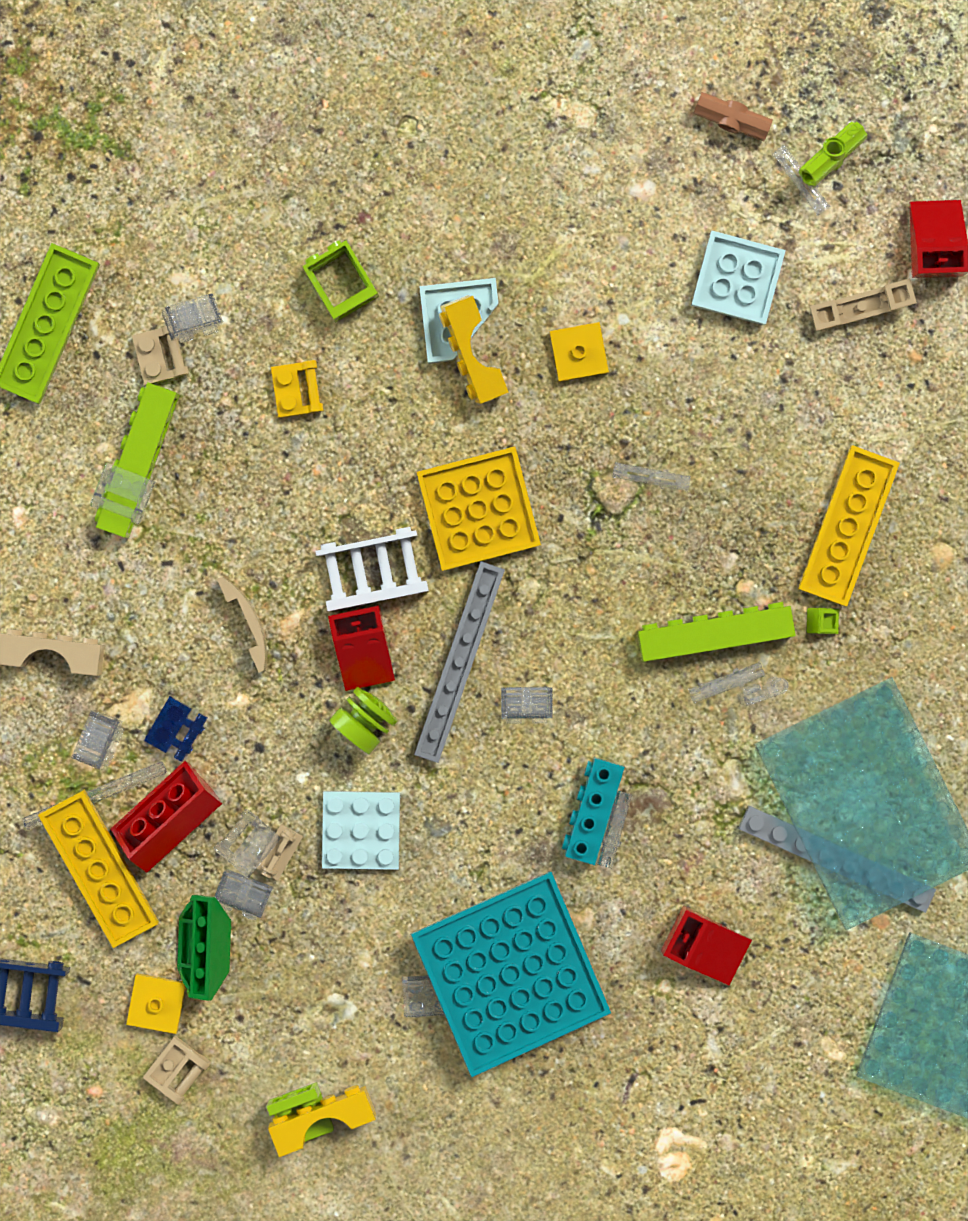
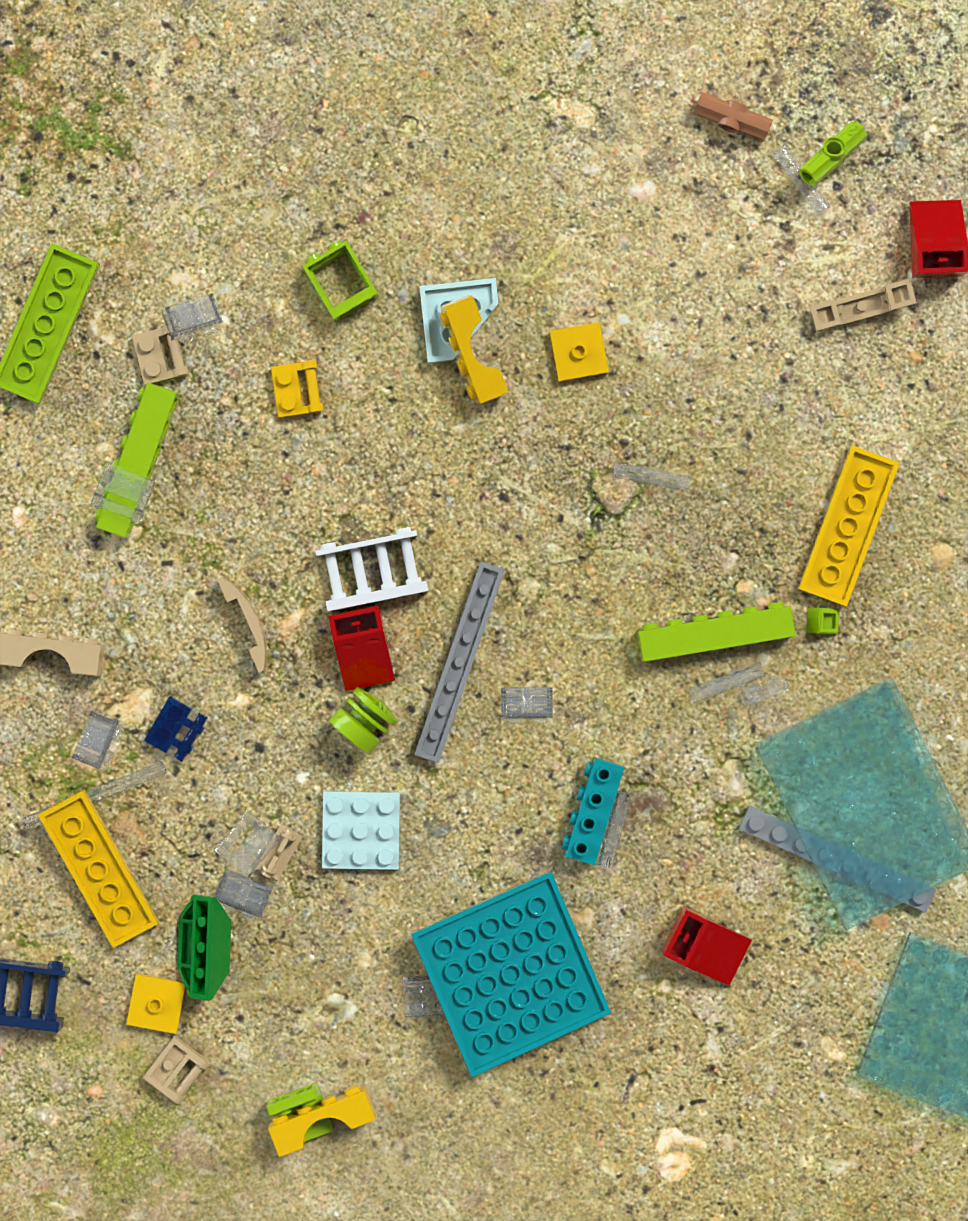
red slope [111,760,222,873] -> none
yellow plate [417,446,541,571] -> none
light aqua plate [691,231,786,326] -> none

